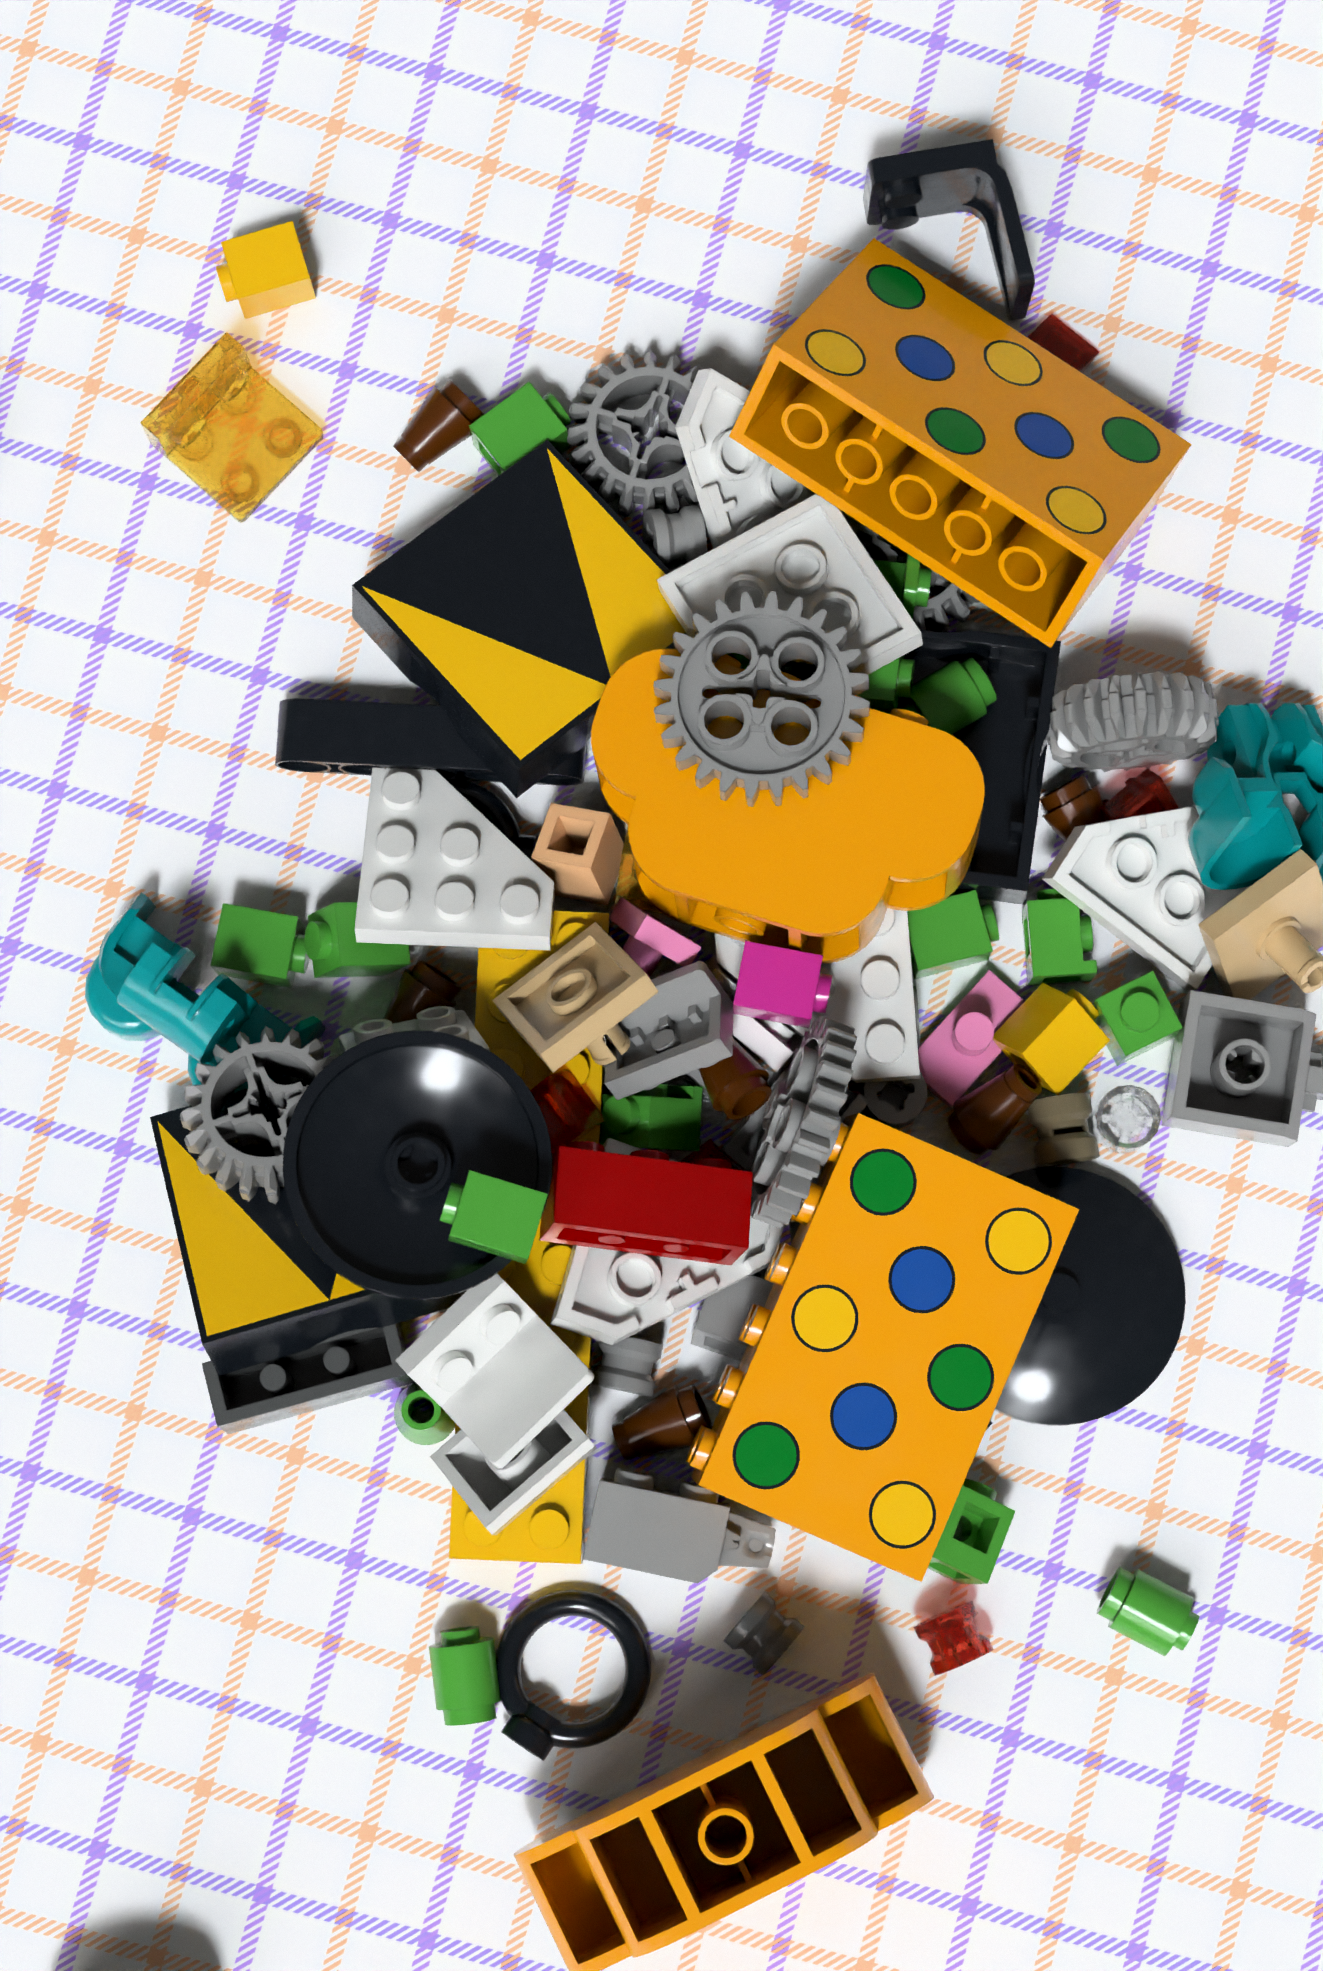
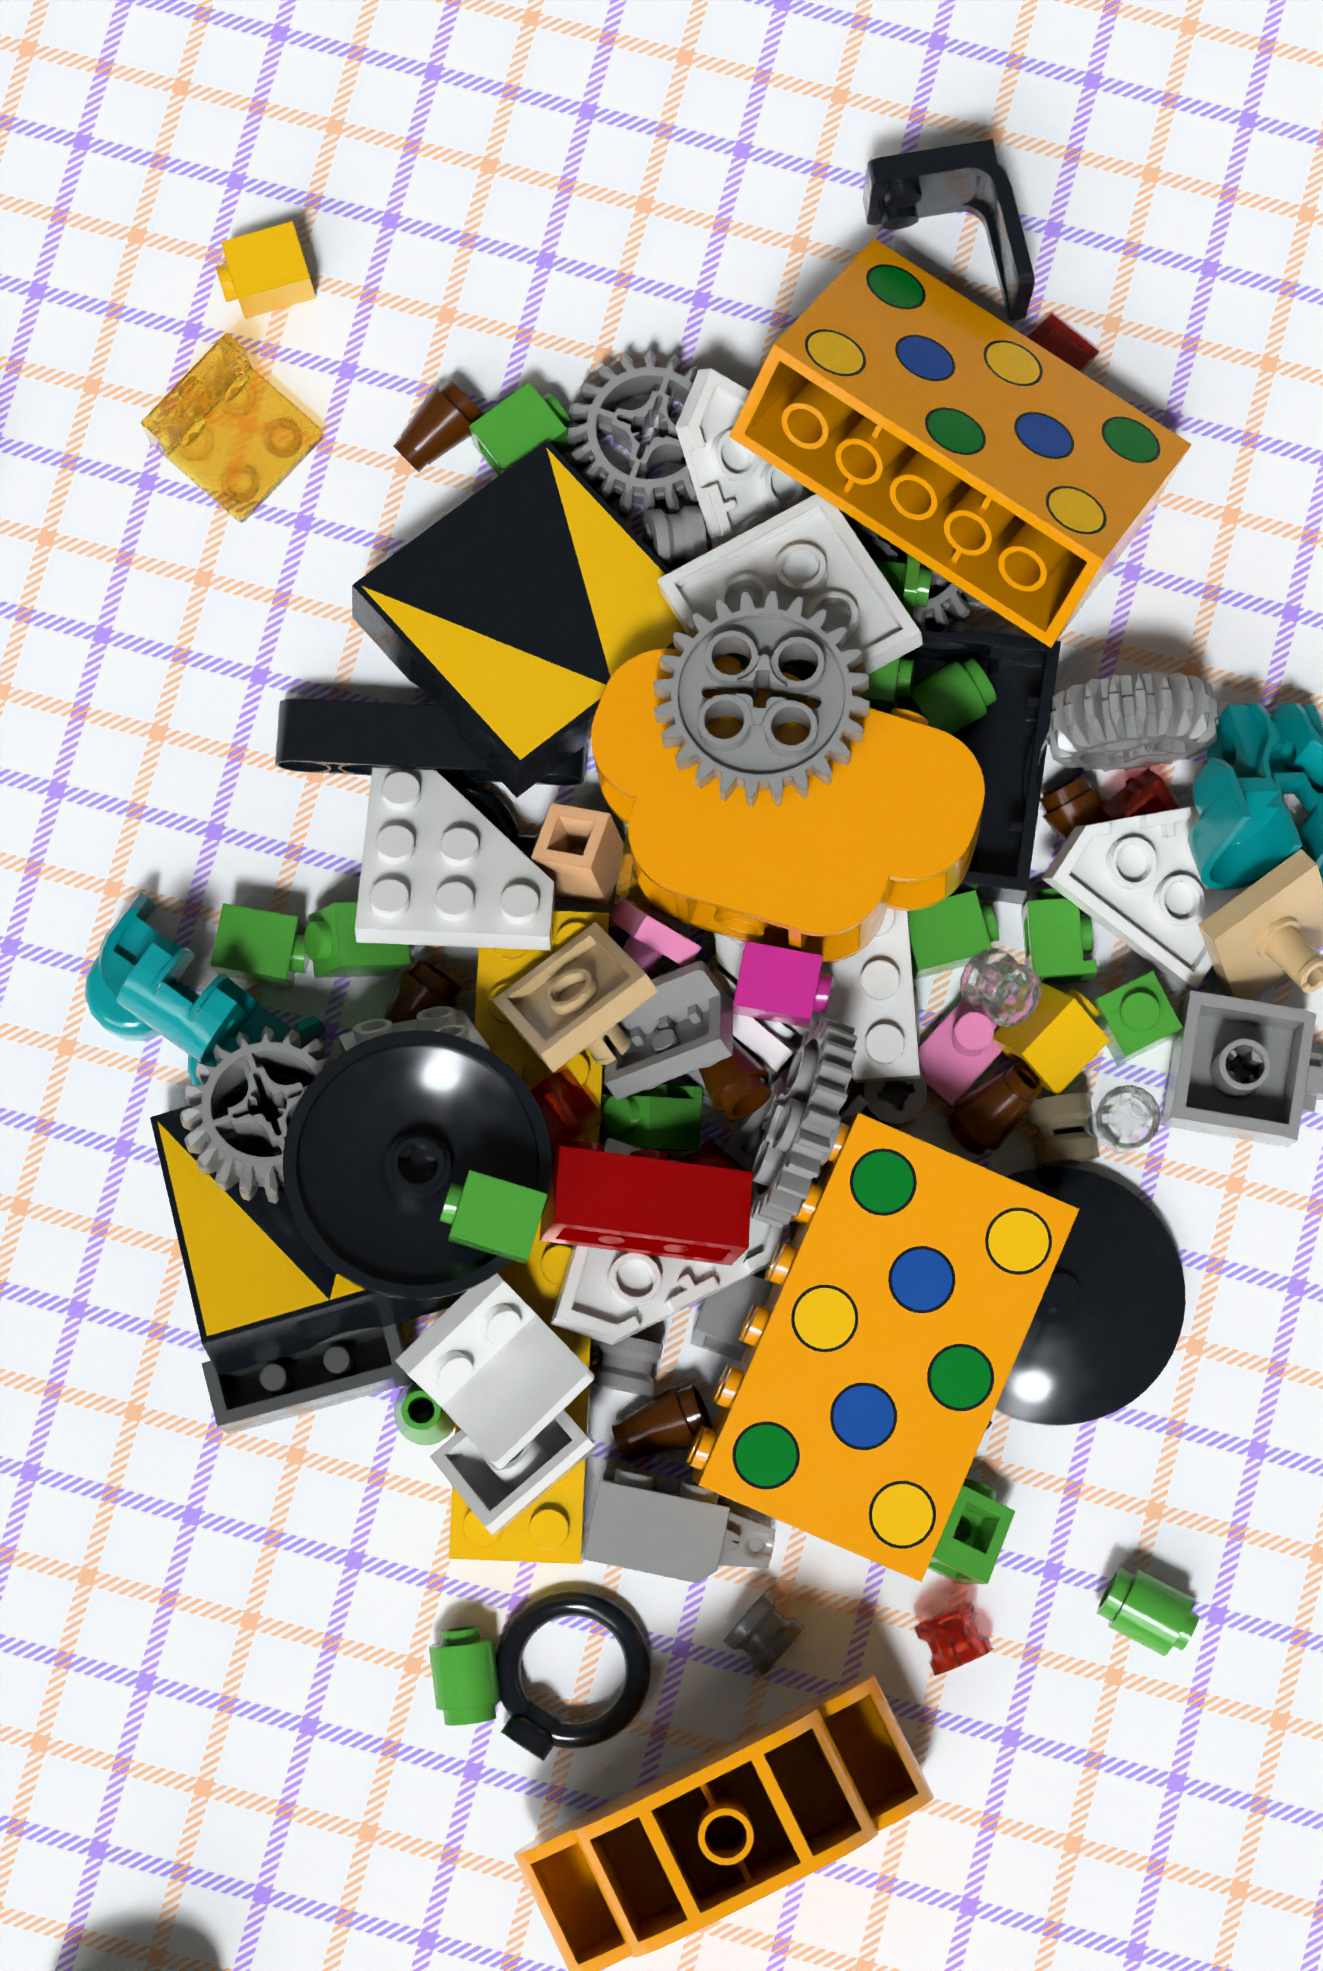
none -> clear wheel [960,948,1042,1027]

